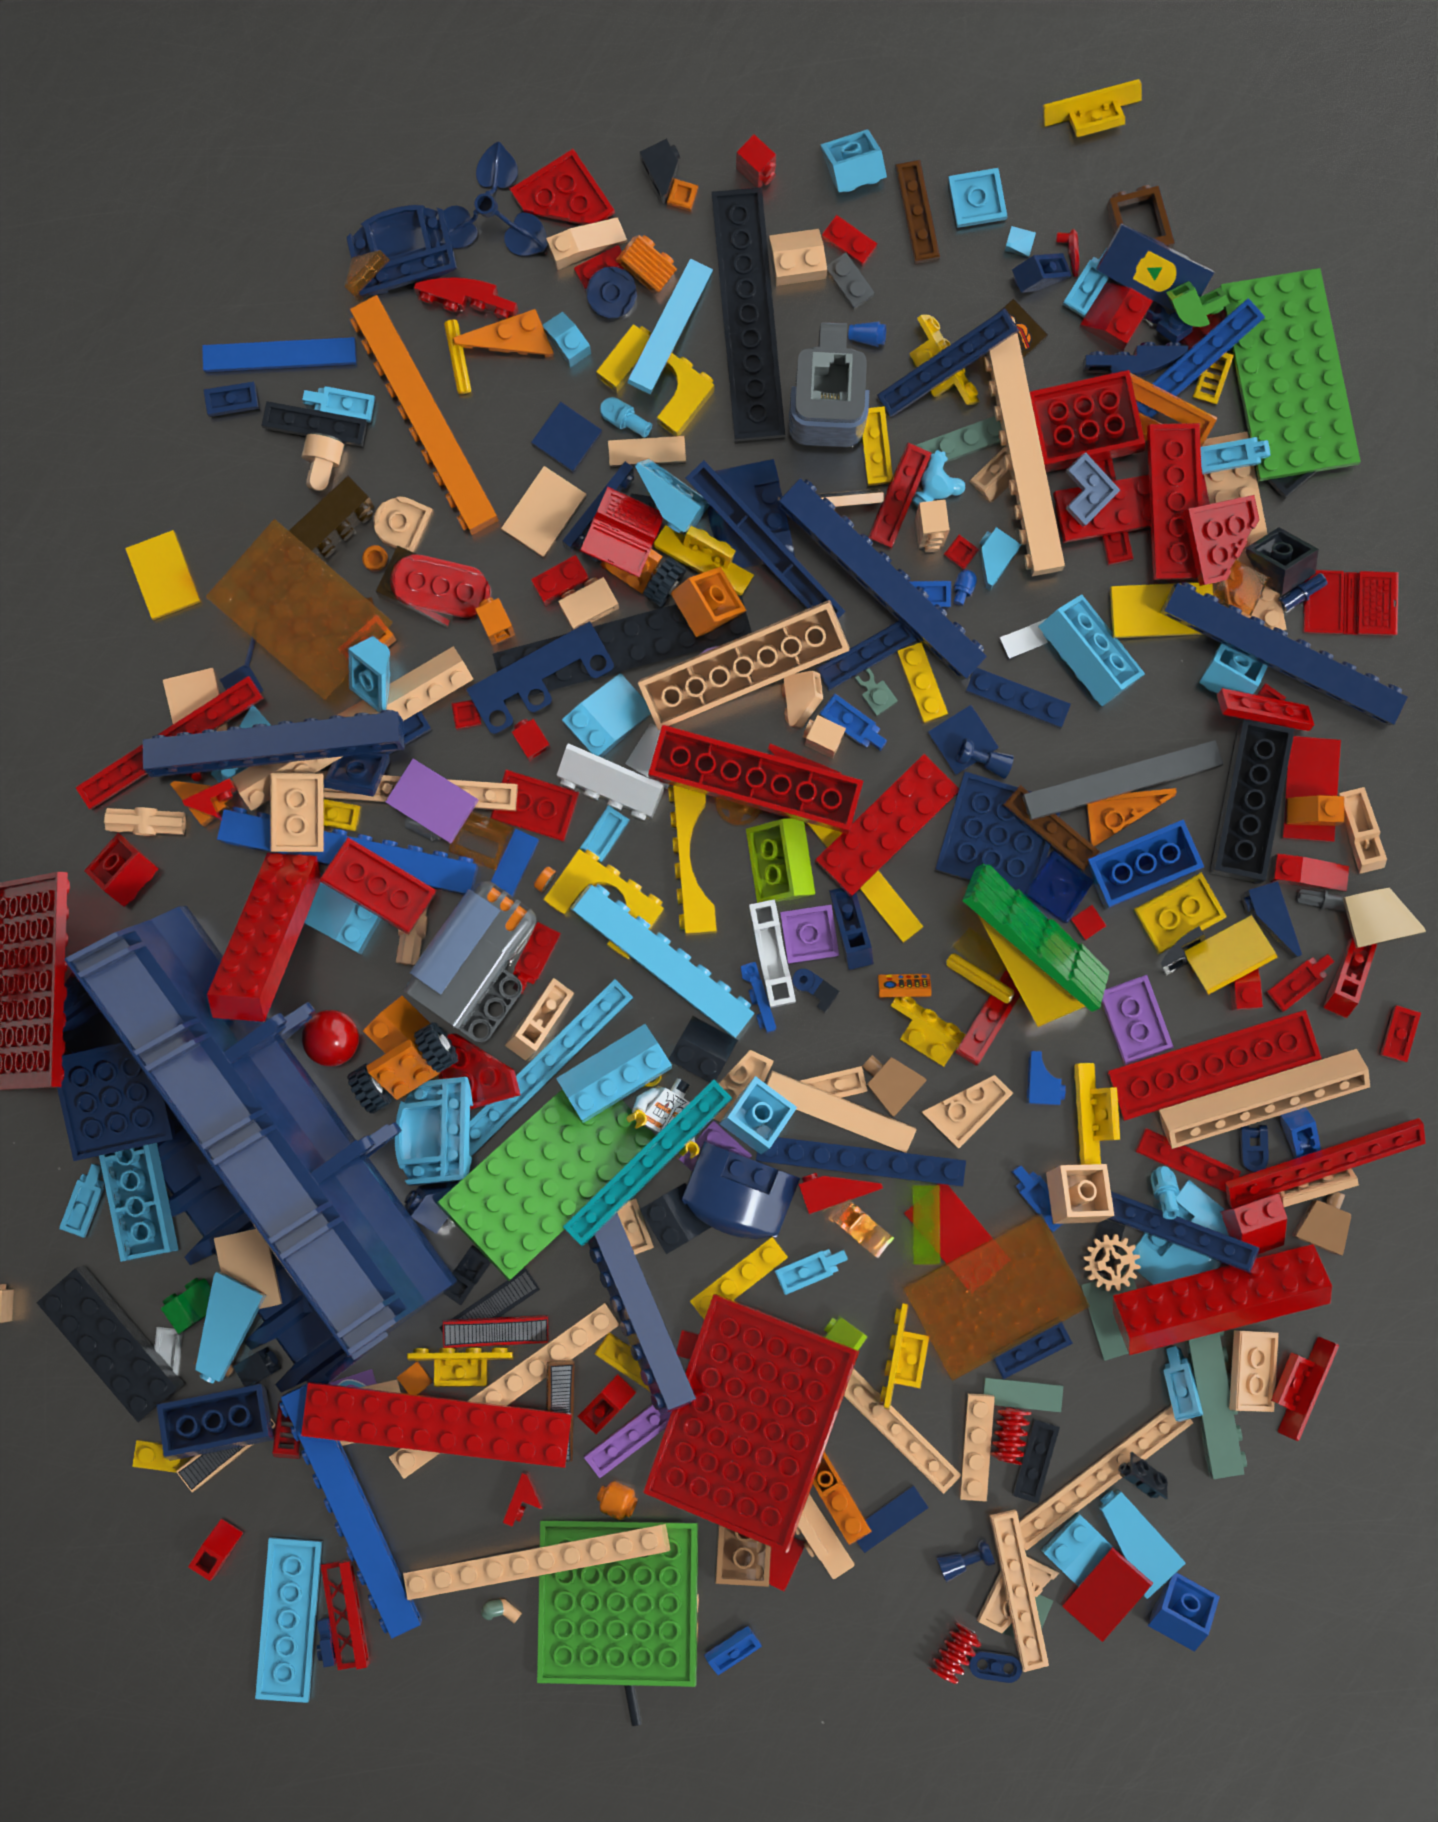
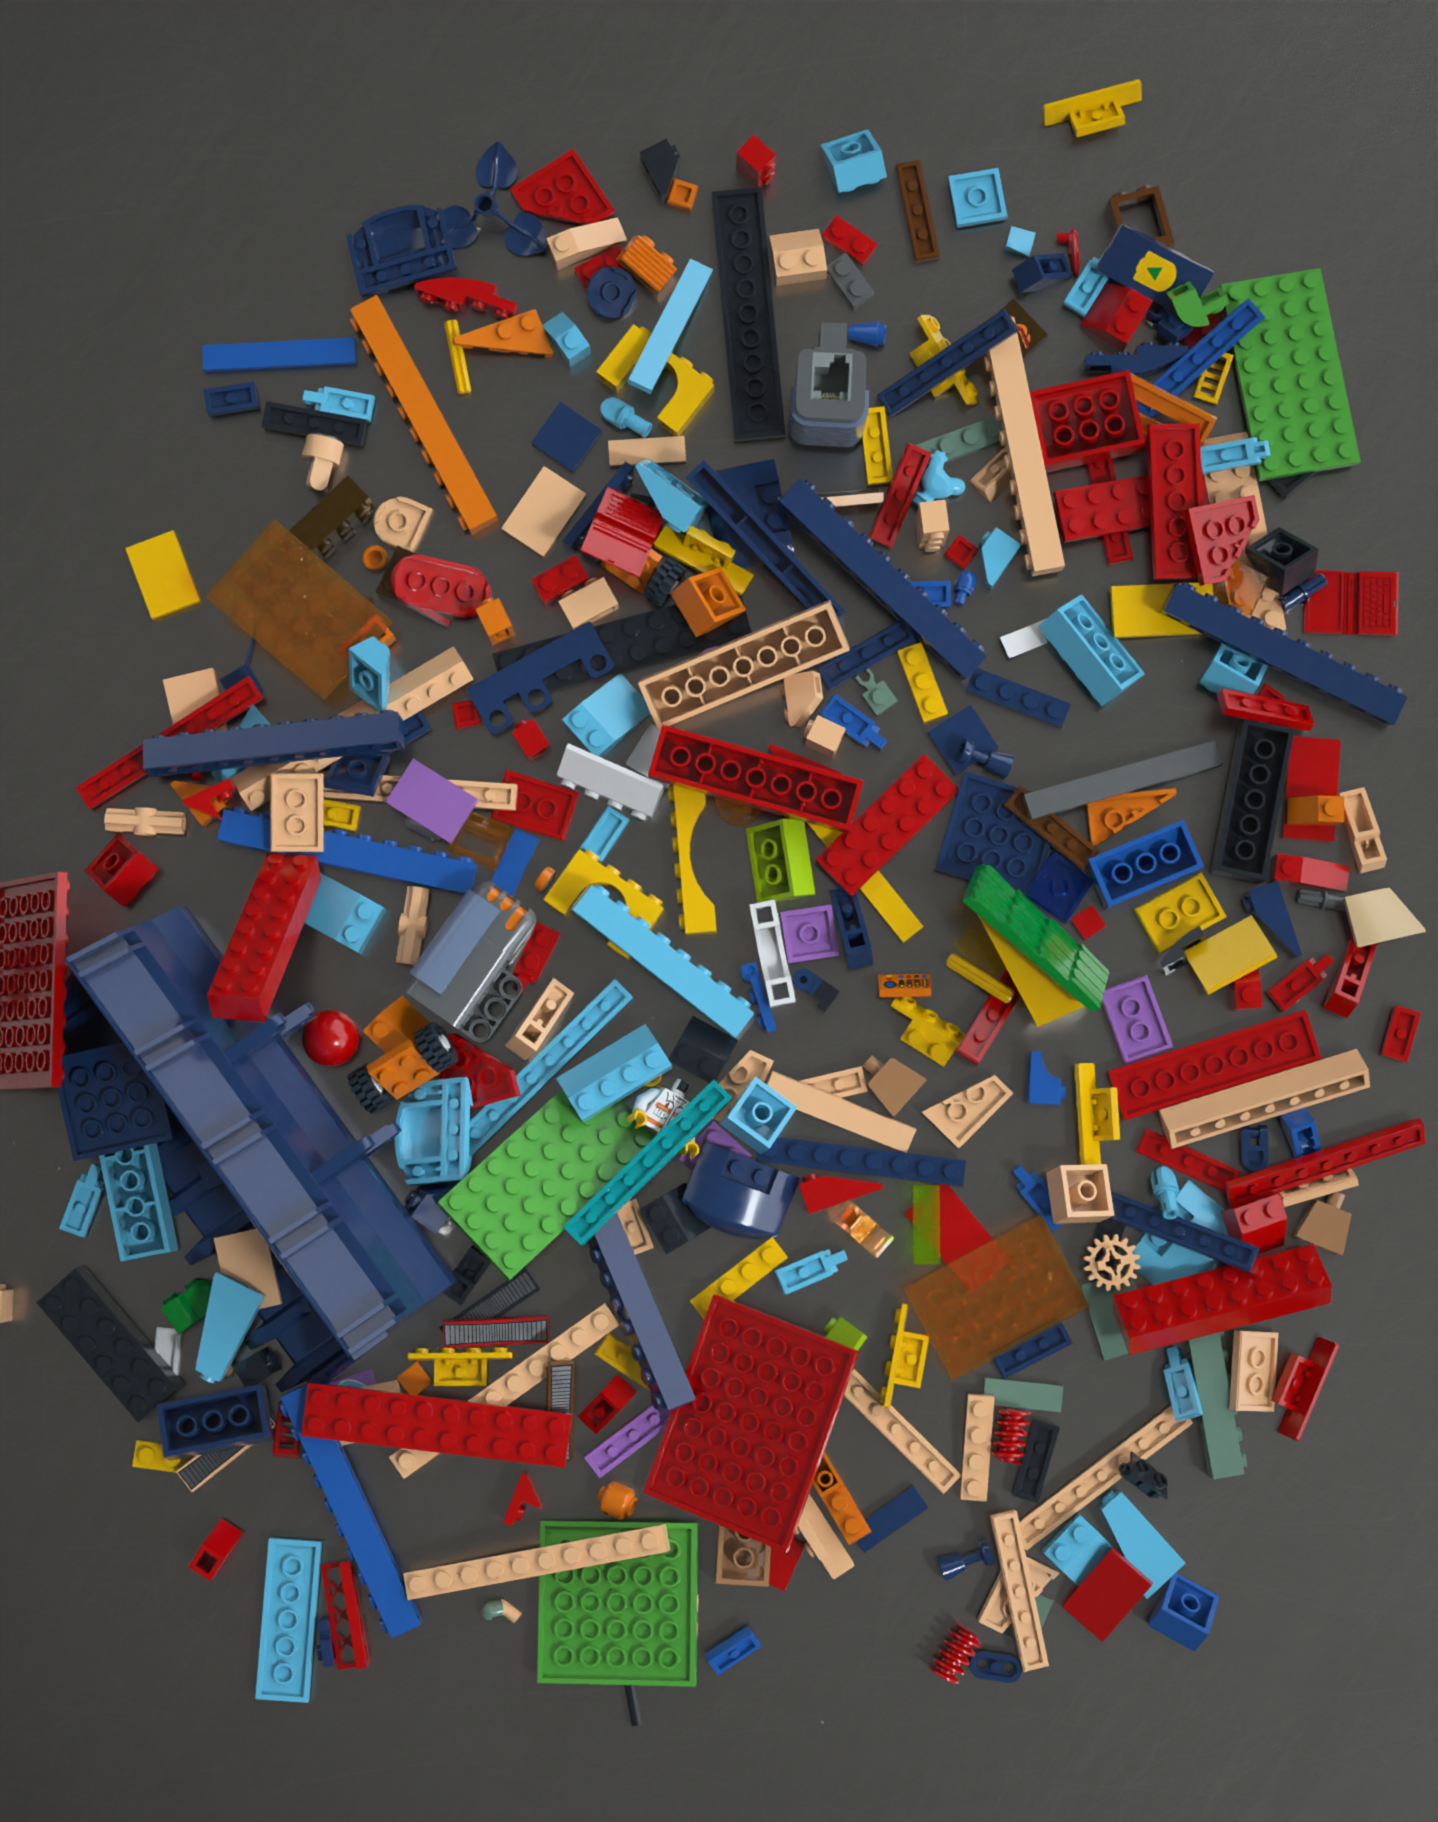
red tile [320,837,437,935] -> none
clear orange slope [344,250,390,296] -> none
red tile [676,1330,699,1359] -> none
sand blue plate [1065,453,1120,527] -> none

